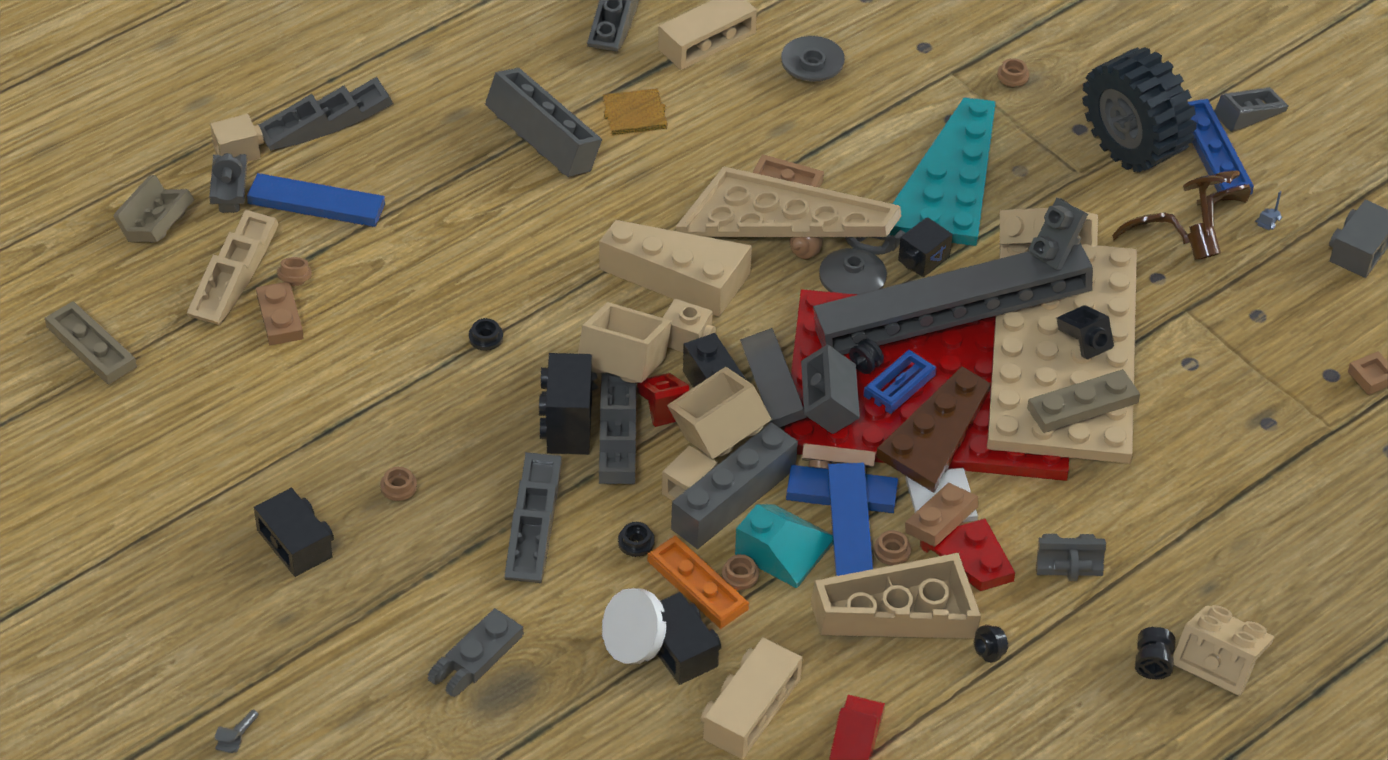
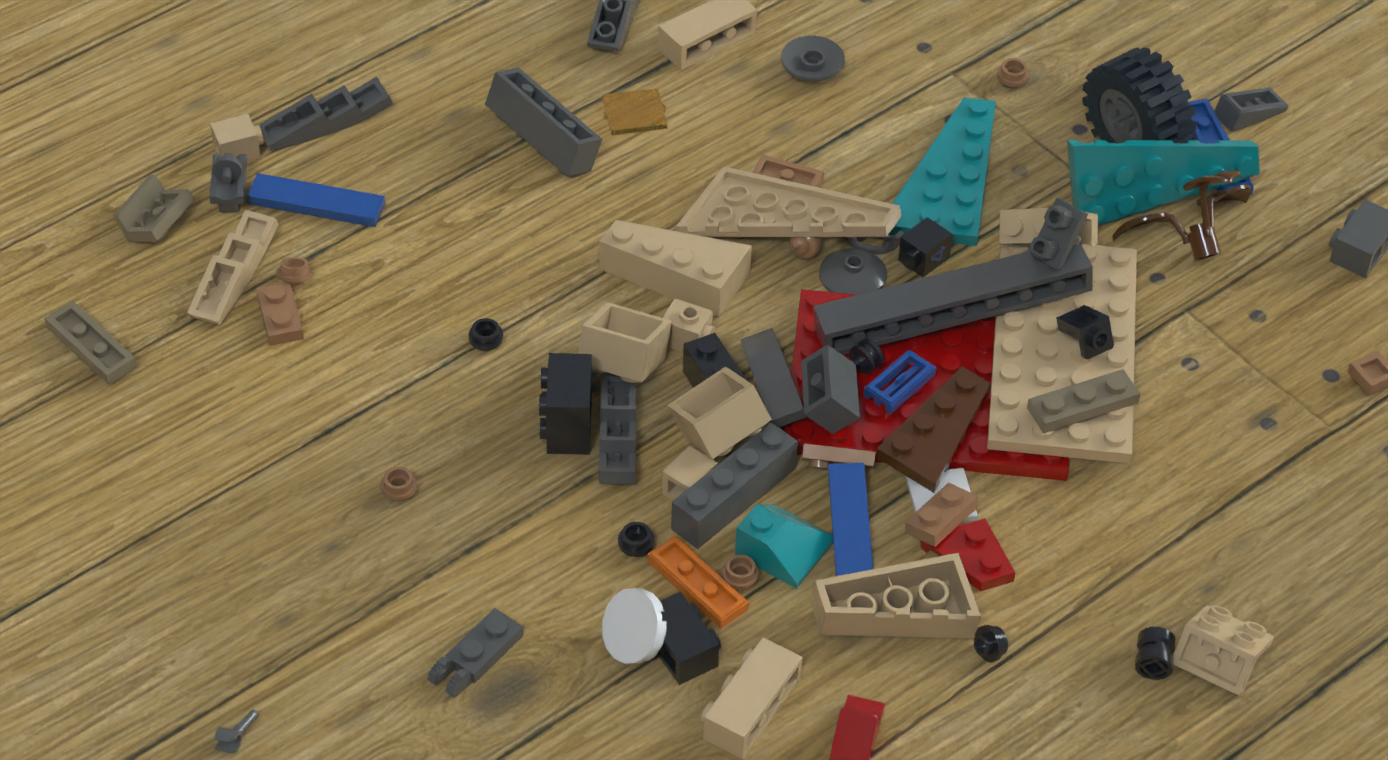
black brick [254,487,334,577] -> none
dark grey slope [504,452,562,583] -> none
red slope [637,373,689,427] -> none
blue tile [786,465,898,513] -> none
medium nougat plate [874,530,911,565] -> none
dark grey hips [1036,534,1106,582] -> none
sand blue piece [1255,191,1282,230] -> none
none -> teal wing [1067,140,1260,225]

